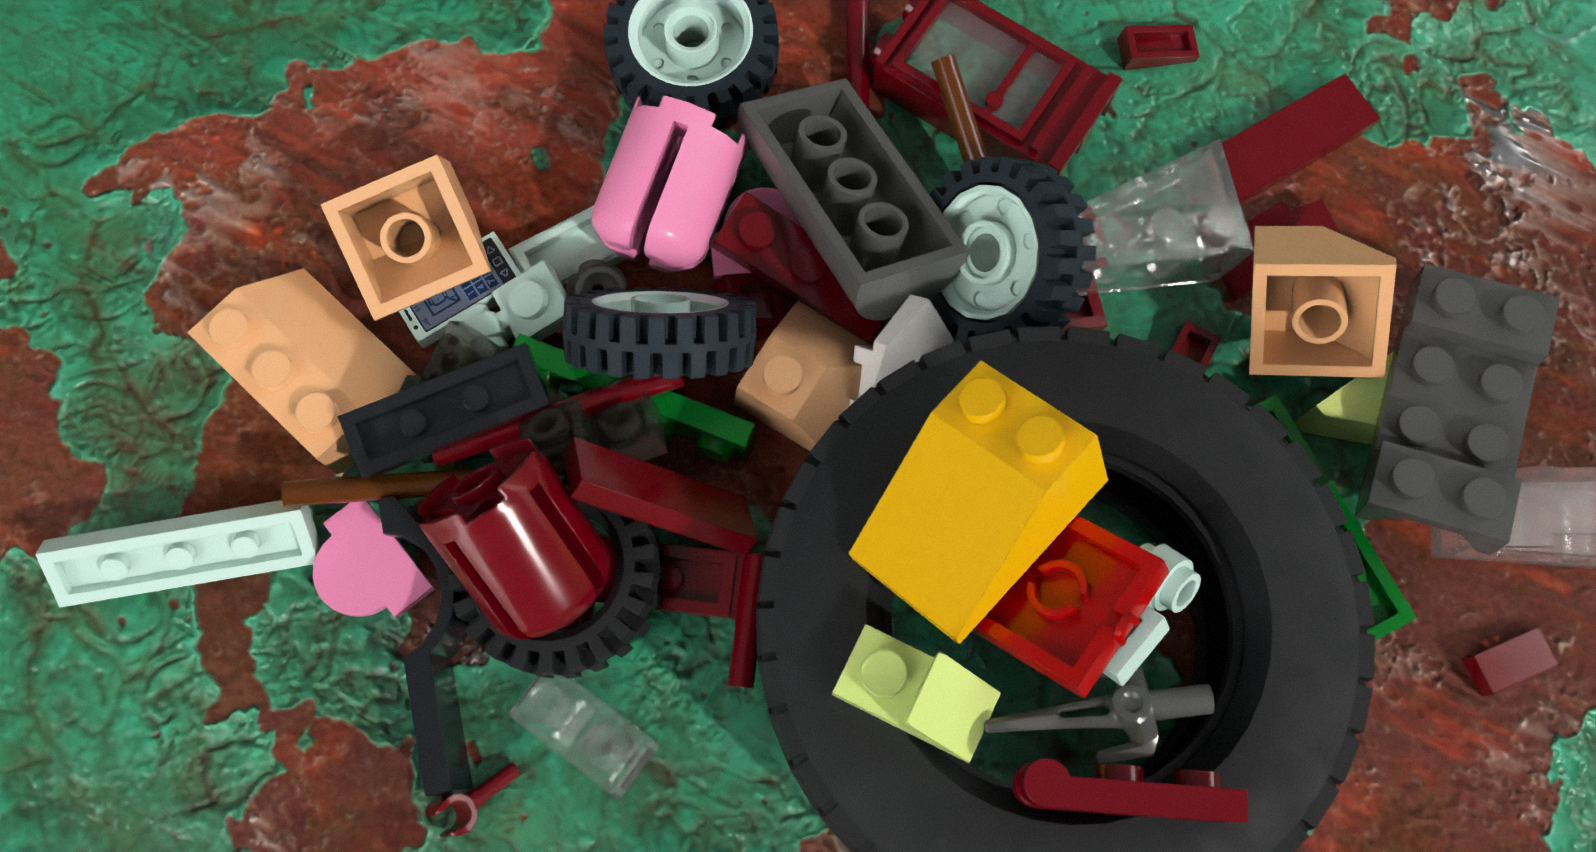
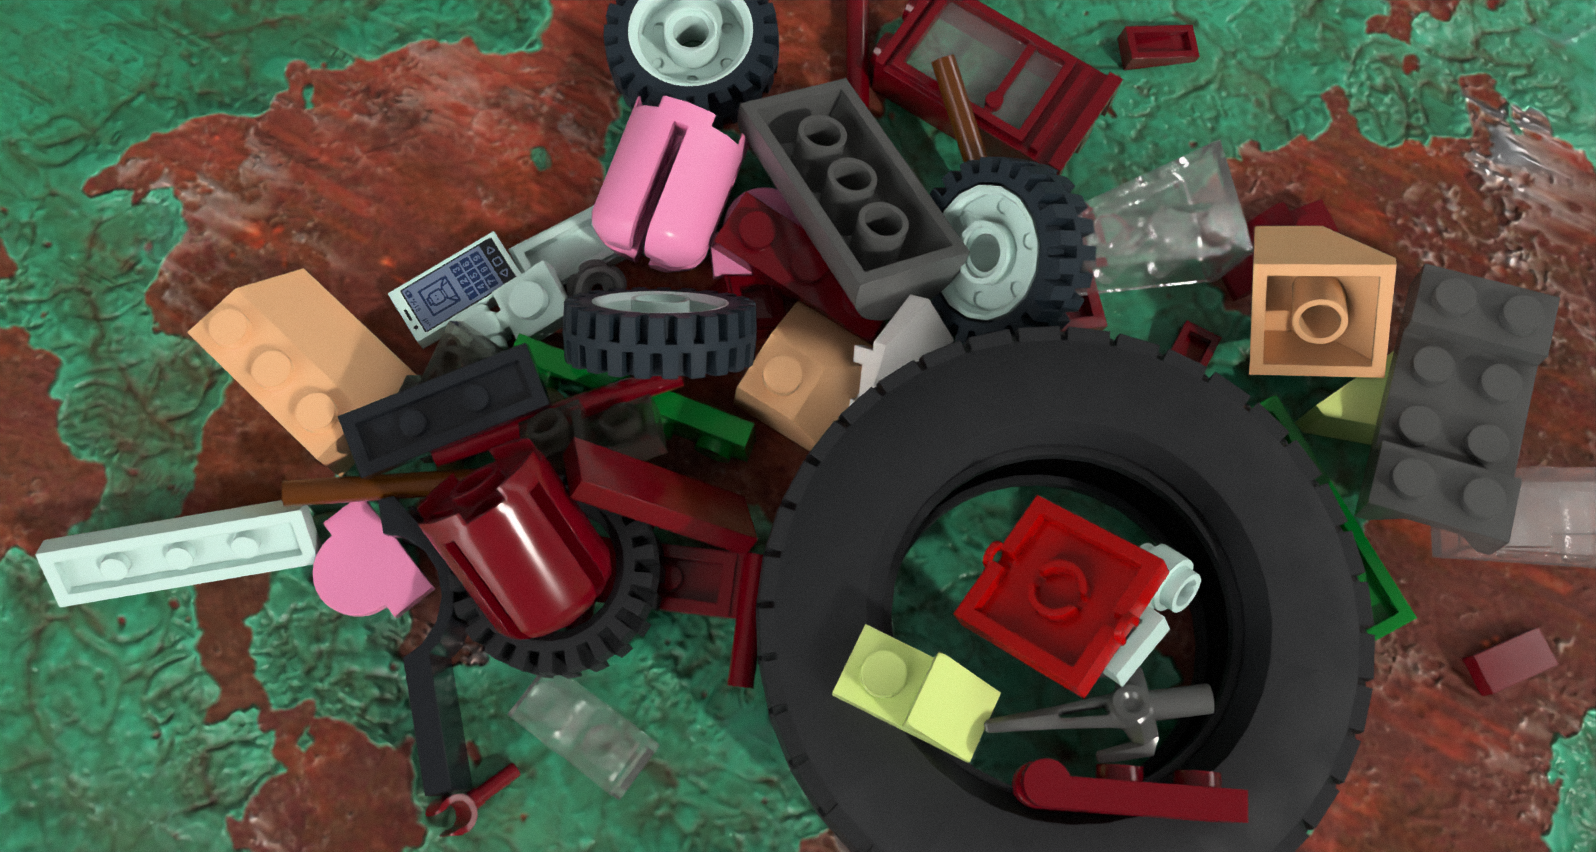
light nougat slope [320,155,491,321] -> none
yellow slope [849,360,1108,645] -> none
dark red tile [1195,73,1380,211] -> none

